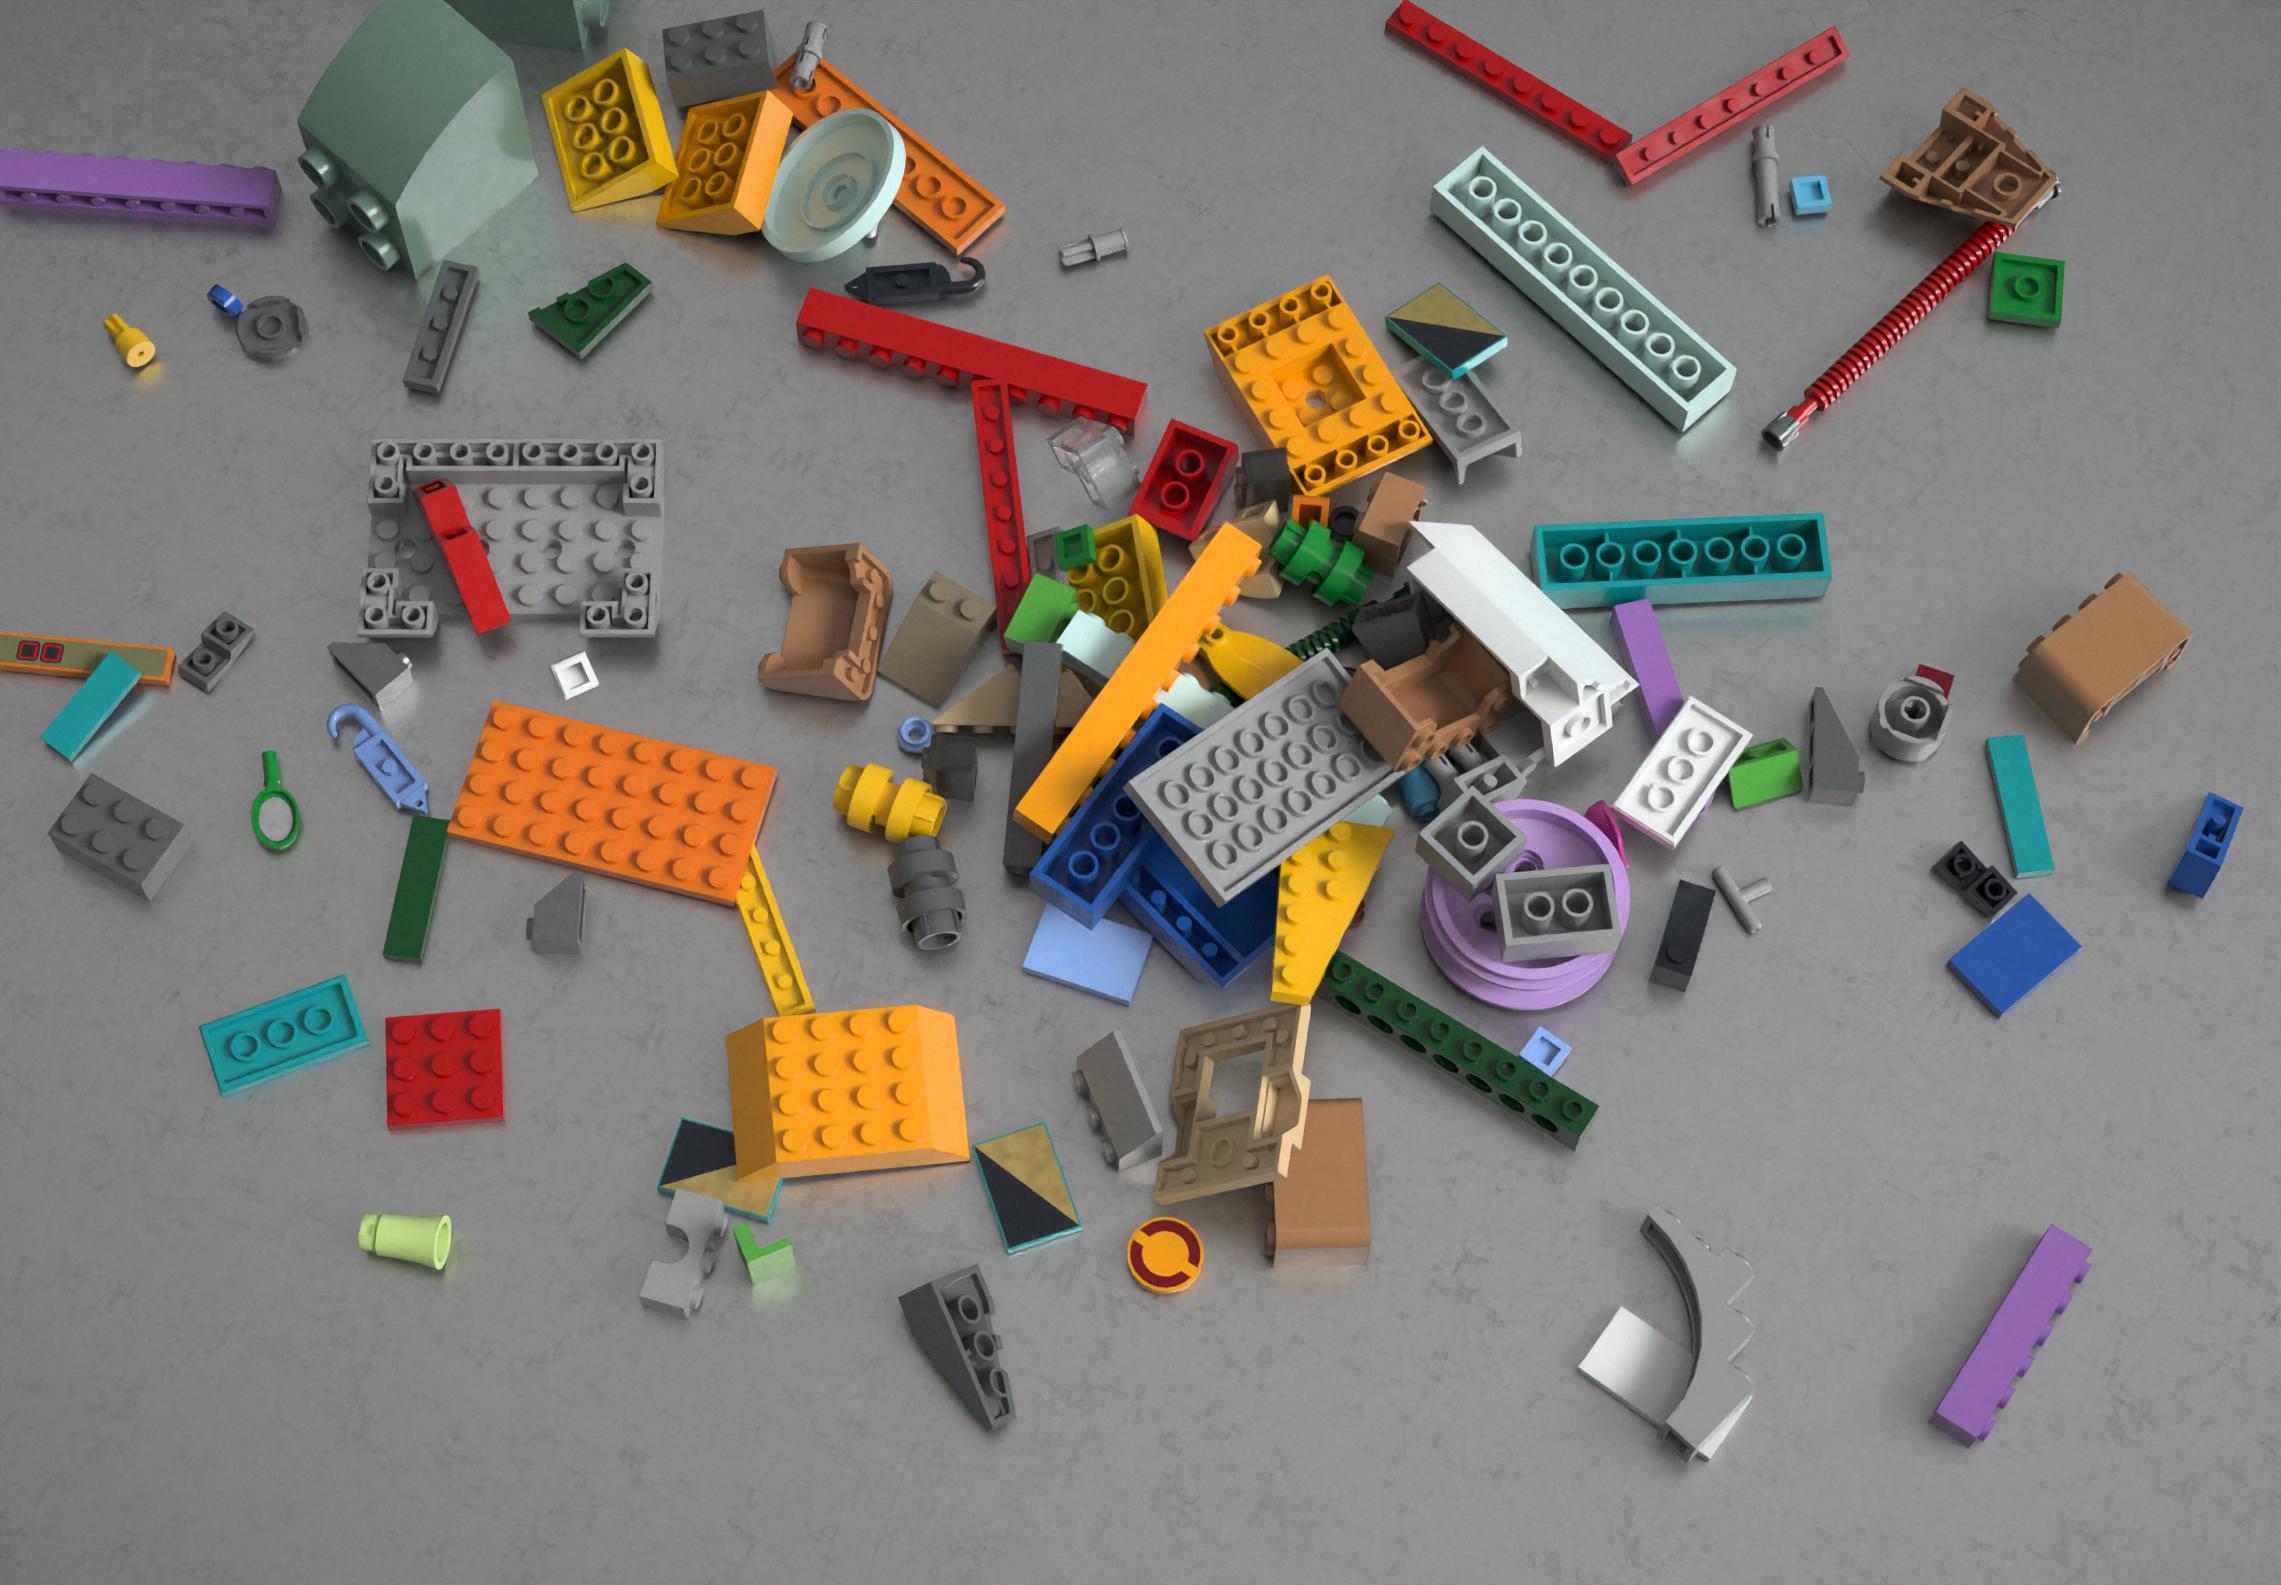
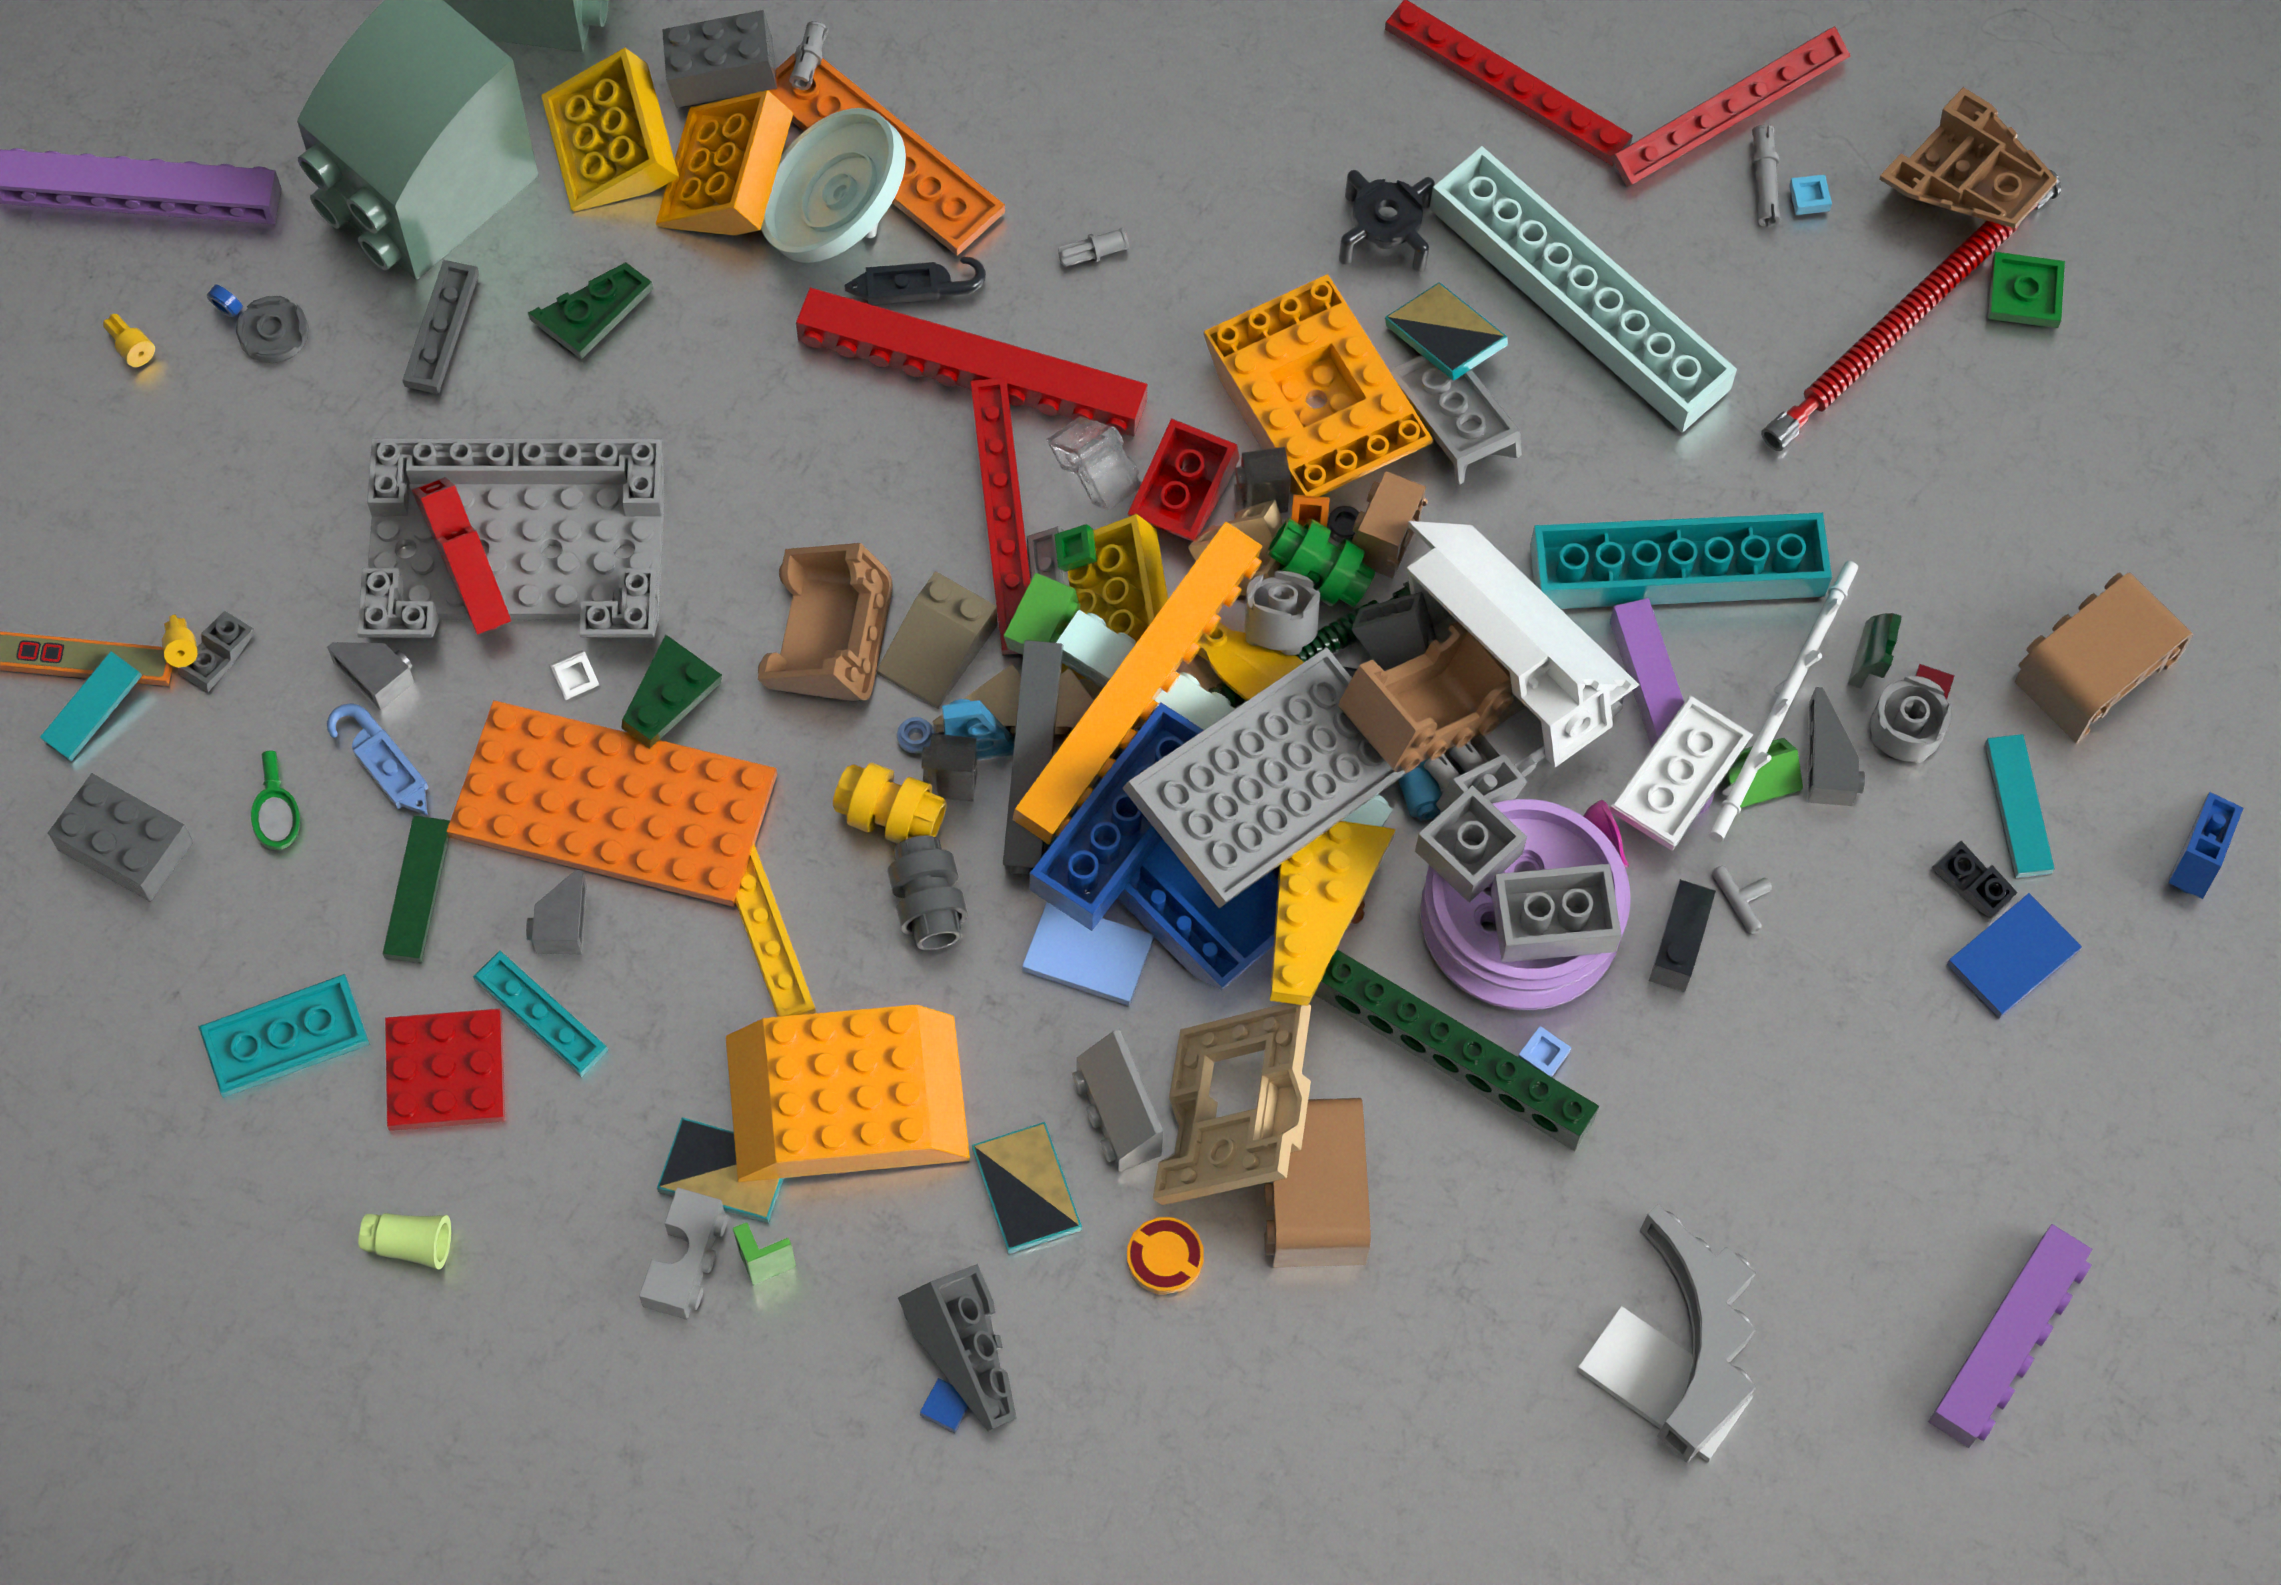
none -> yellow piece [162,614,198,667]
none -> teal tile [473,951,608,1078]
none -> dark green wing [621,635,722,749]
none -> blue tile [920,1378,969,1433]
none -> dark azure wing [942,699,1015,765]
none -> light grey brick [1244,571,1320,655]
none -> black plate [1339,170,1435,272]
none -> white plant [1709,561,1858,842]
none -> dark green slope [1847,613,1902,688]

